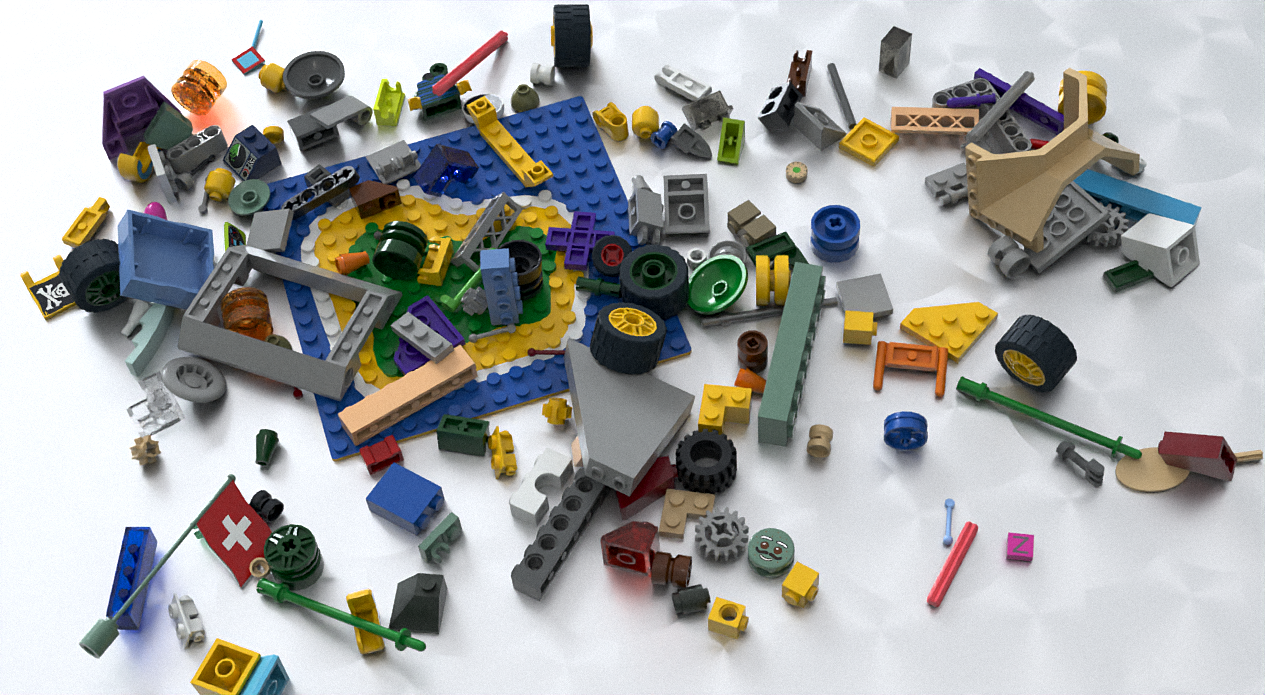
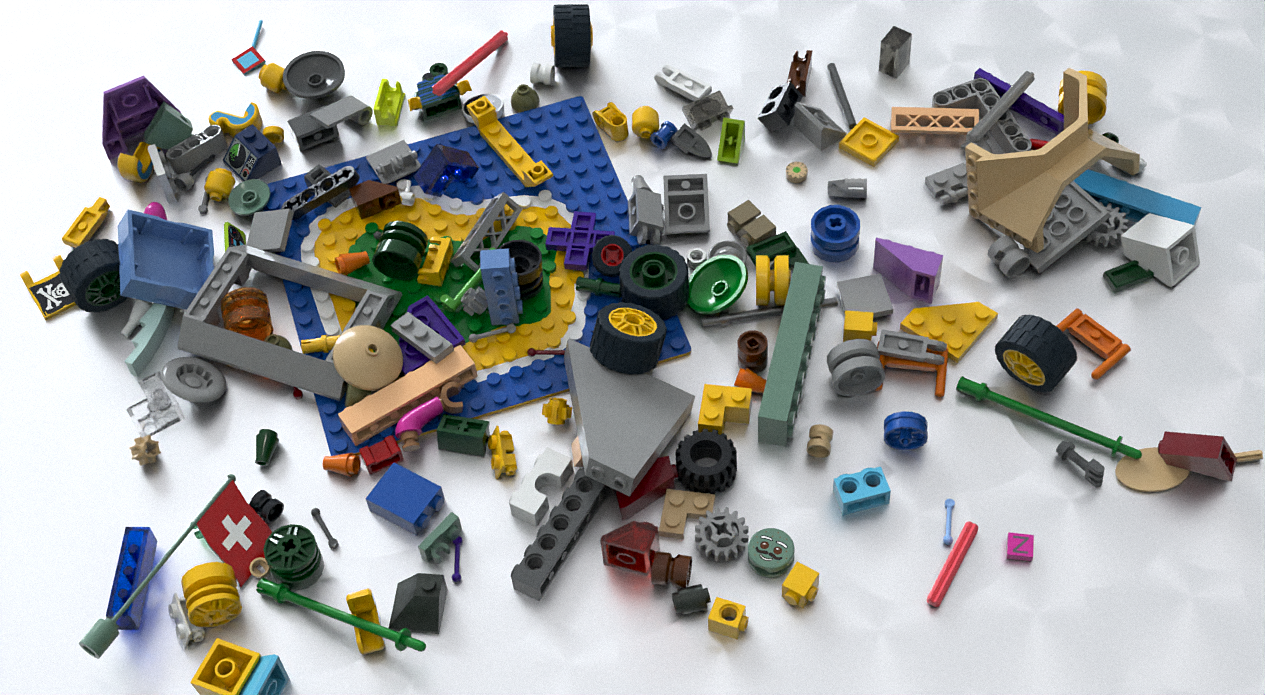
clear orange wheel [171,59,228,115] -> none
dark purple piece [947,93,996,108] -> none
none -> yellow wheel [181,562,242,627]
none -> yellow animal [208,102,263,138]
none -> yellow pin [301,335,340,354]
none -> dark grey hinge [311,508,339,549]
none -> orange cone [322,453,360,477]
none -> tan dish [333,325,403,391]
none -> olive brick [345,383,371,407]
none -> piece [395,381,463,452]
none -> white hand [401,180,415,206]
none -> dark purple hinge [452,536,463,582]
none -> light grey wheel [827,339,885,397]
none -> light grey hinge [828,178,867,198]
none -> medium azure brick [833,466,891,516]
none -> medium lavender slope [873,237,943,304]
none -> light grey hinge [878,330,947,365]
none -> orange plate [1056,308,1131,380]

